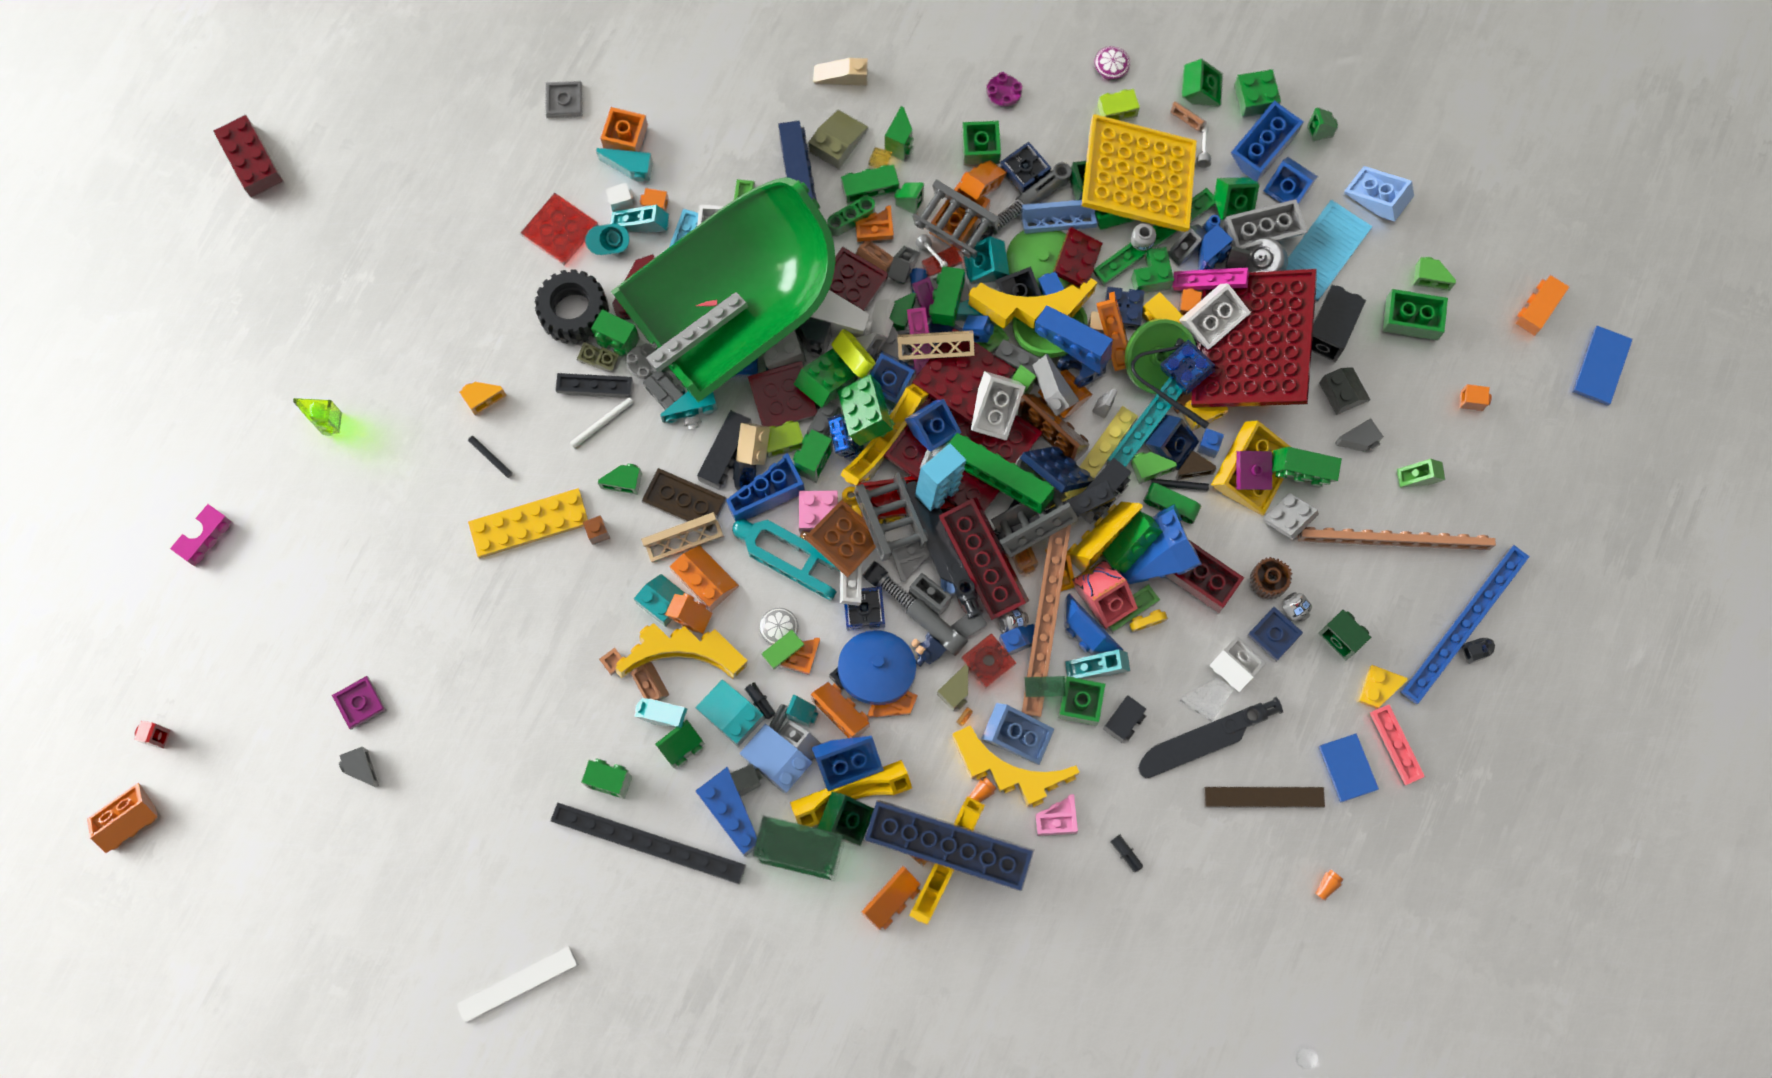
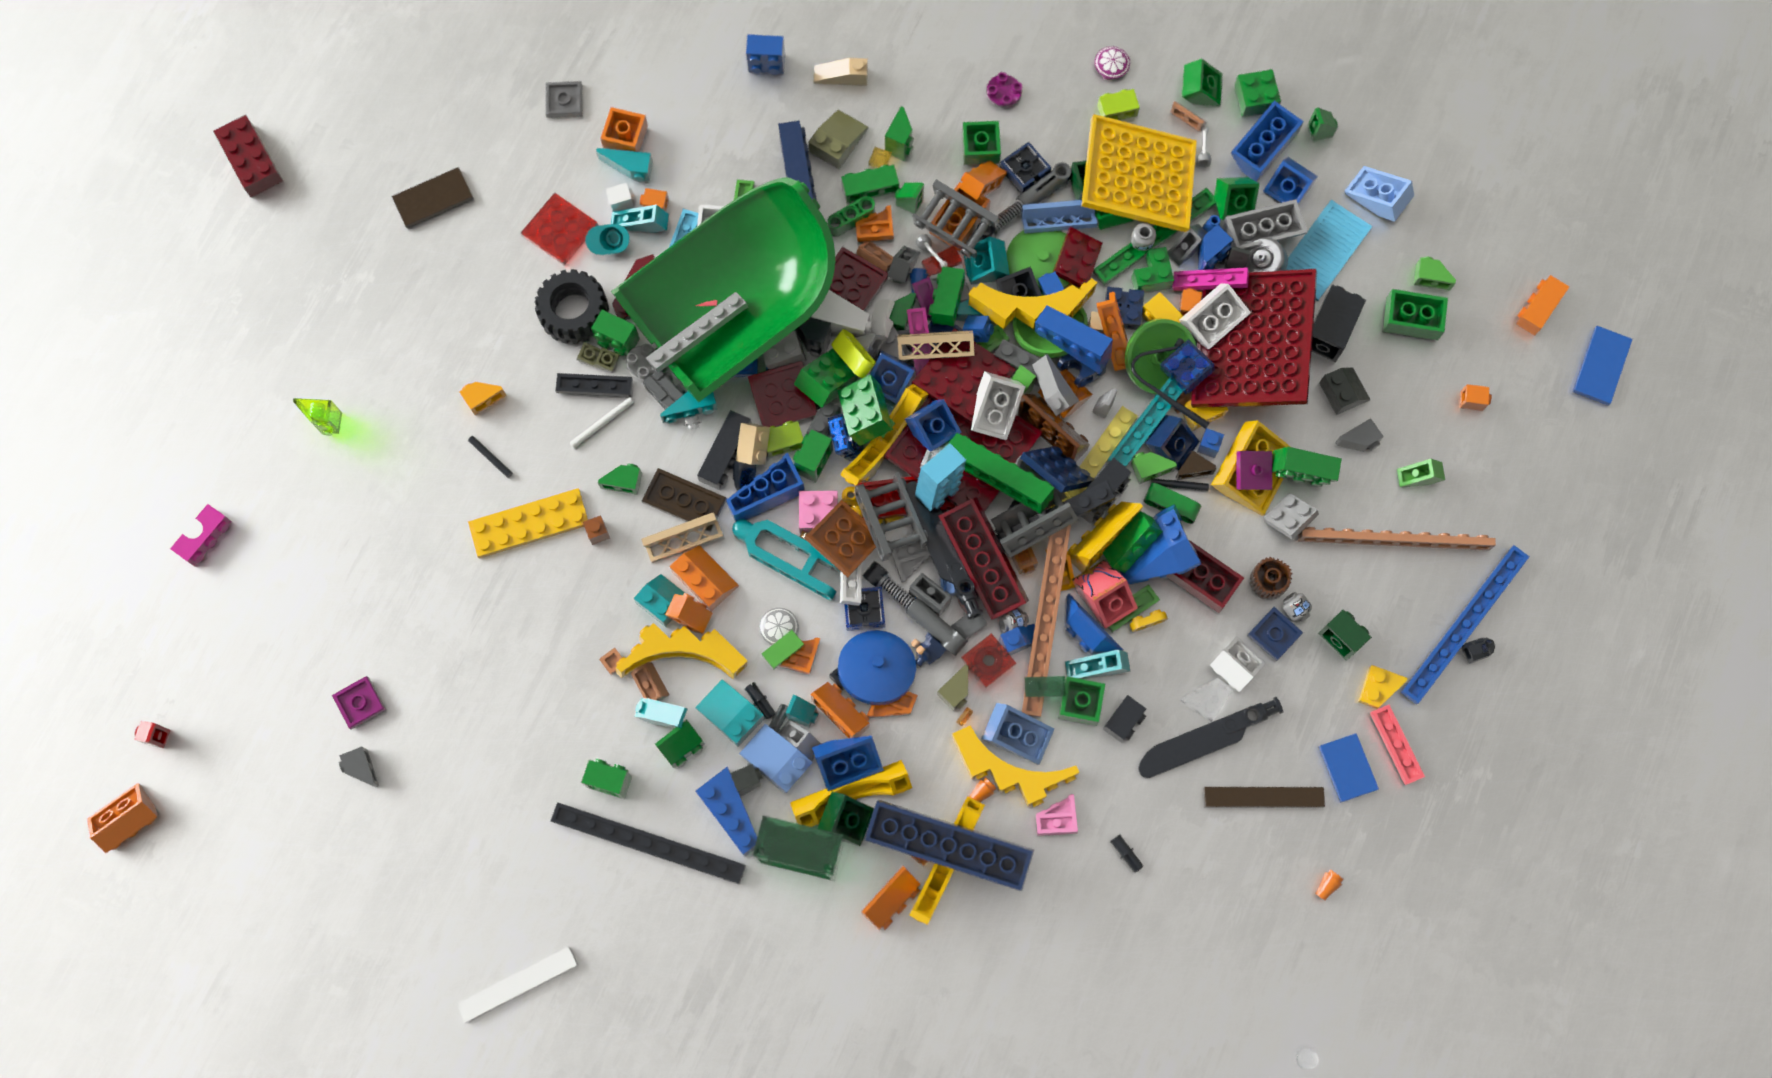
none -> dark brown tile [391,167,474,229]
none -> blue brick [746,34,785,75]

